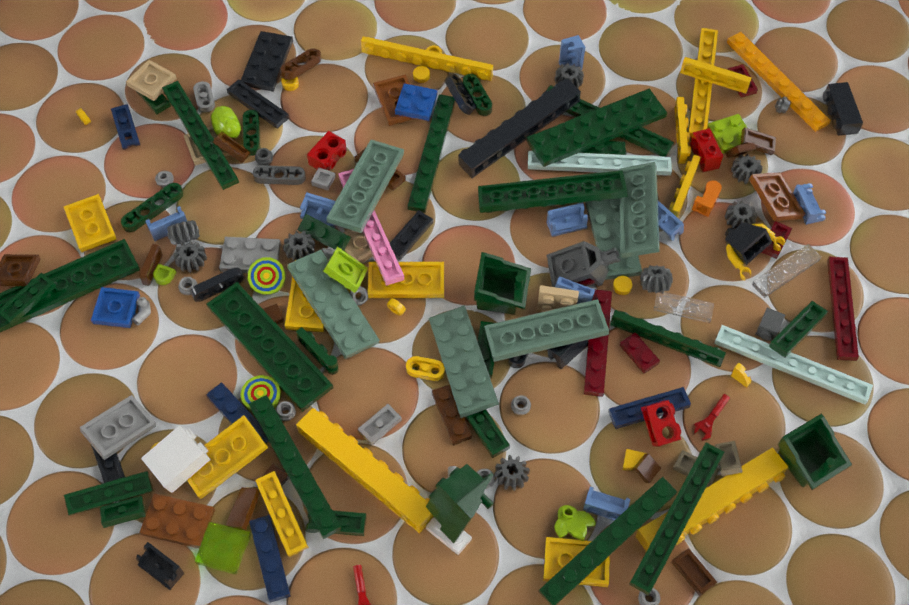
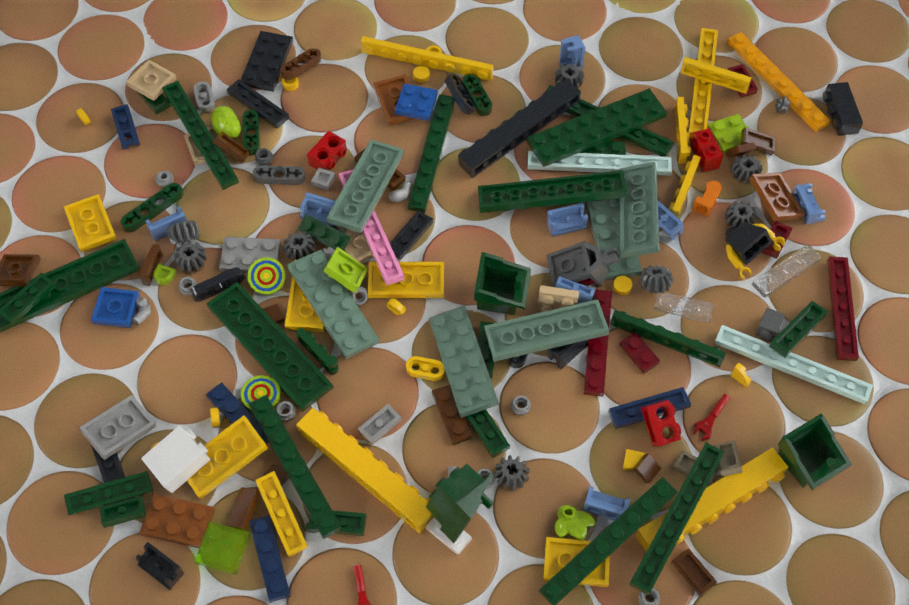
none -> yellow tile [210,407,220,428]
none -> light grey arm [389,181,411,202]

